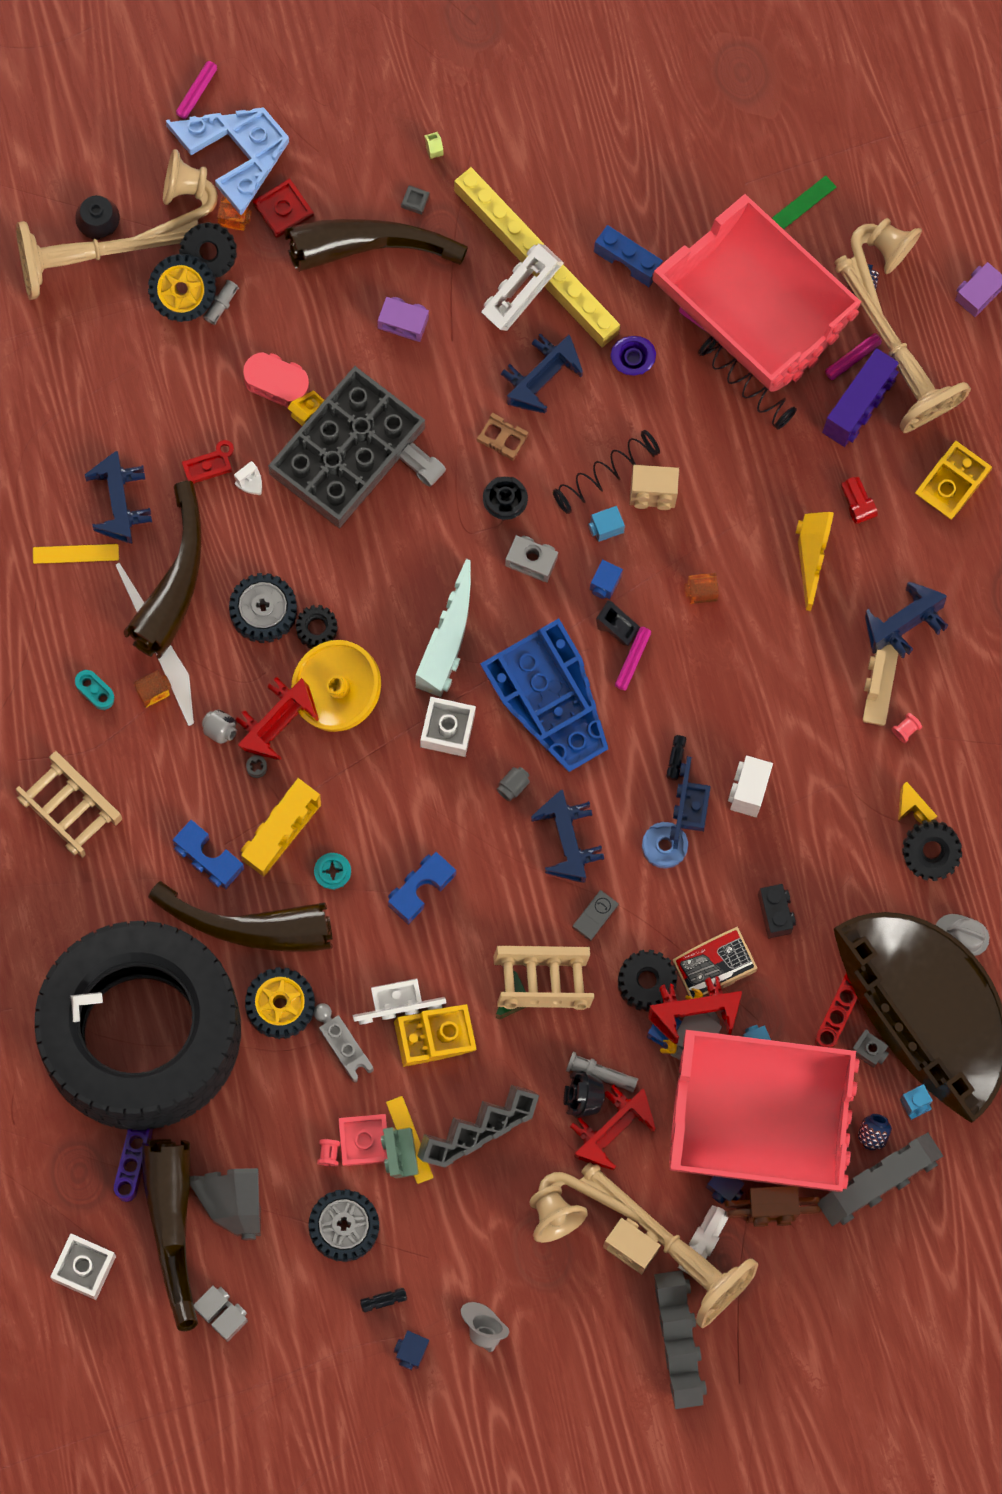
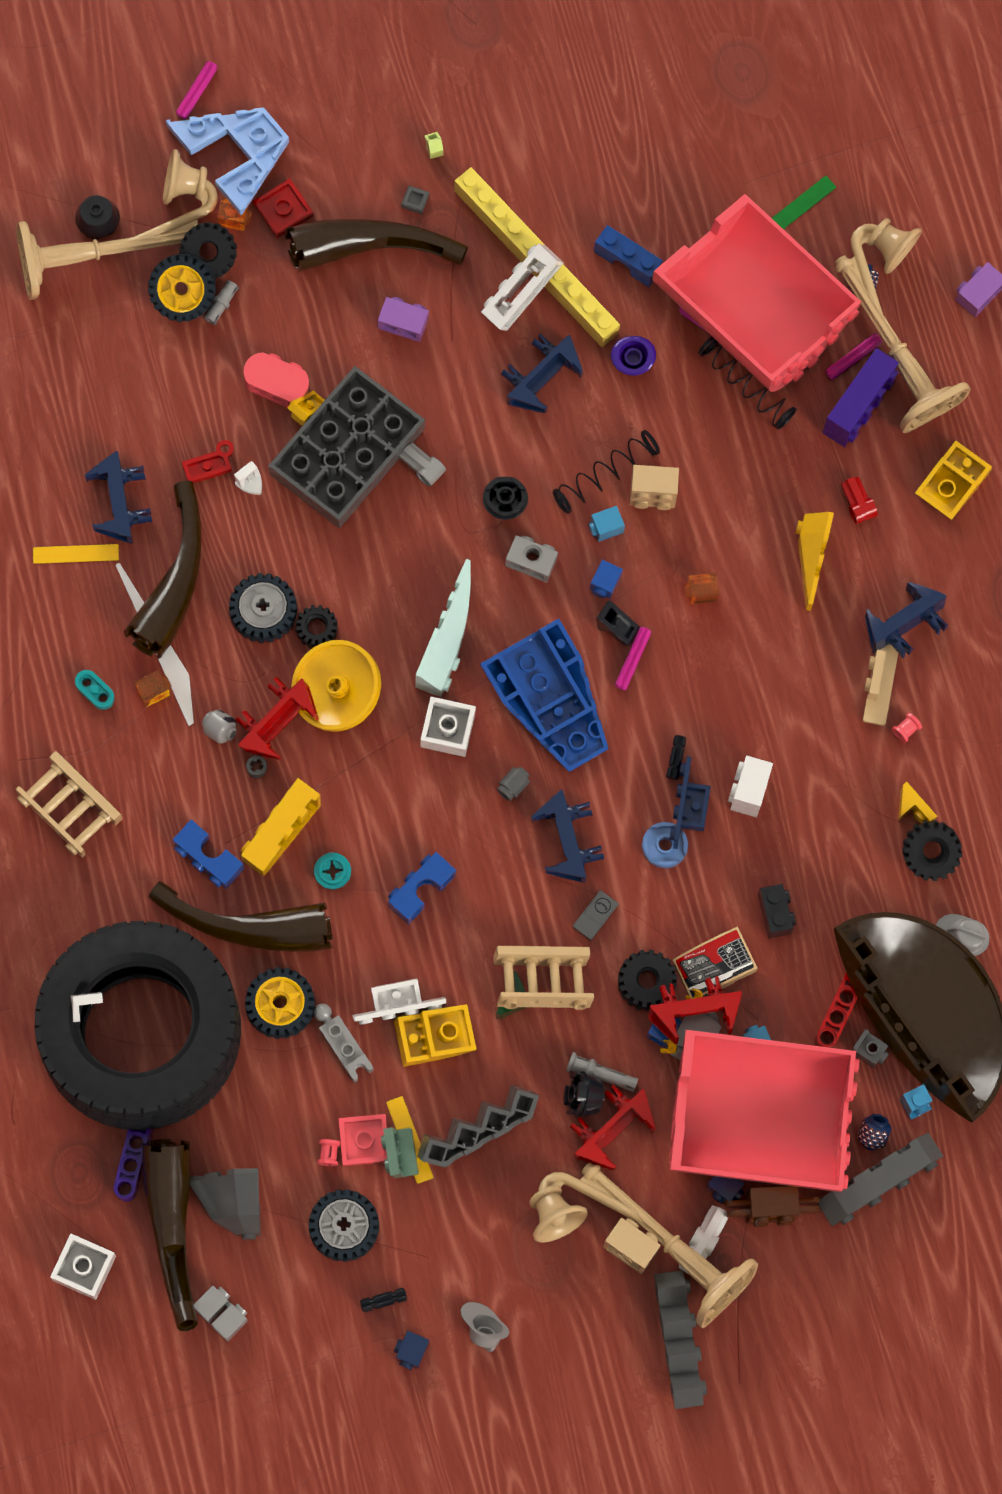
medium nougat piece [477,413,529,461] -> none

